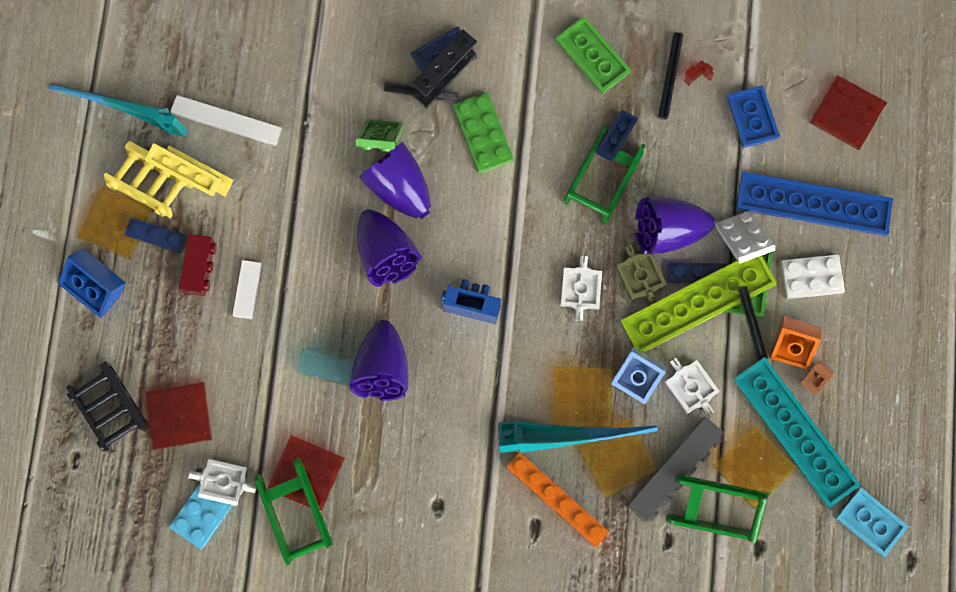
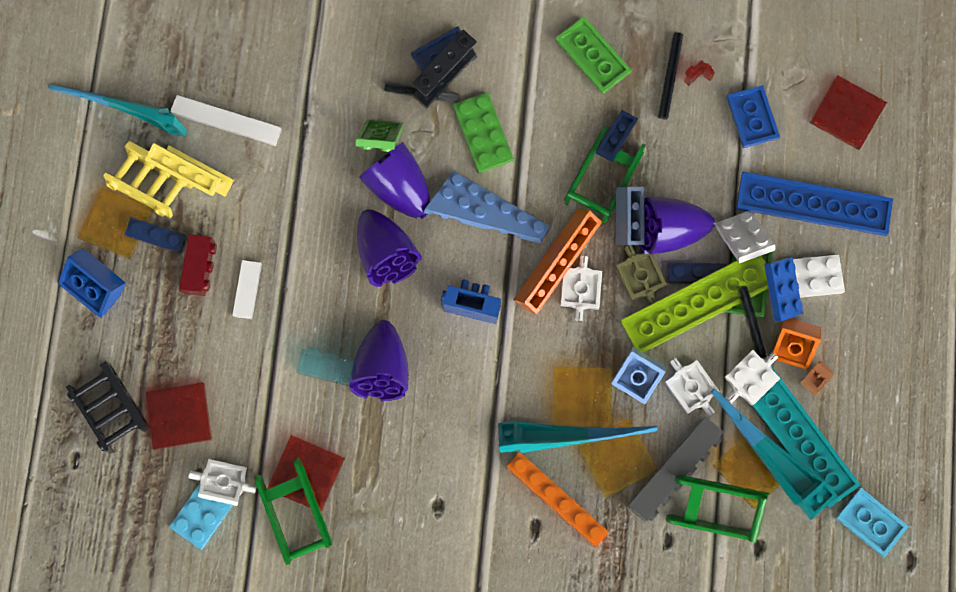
none -> medium blue wing [424,171,551,243]
none -> orange brick [513,208,602,314]
none -> sand blue brick [616,187,644,245]
none -> teal plate [711,389,837,520]
none -> white plate [724,350,780,406]
none -> blue plate [764,257,803,322]

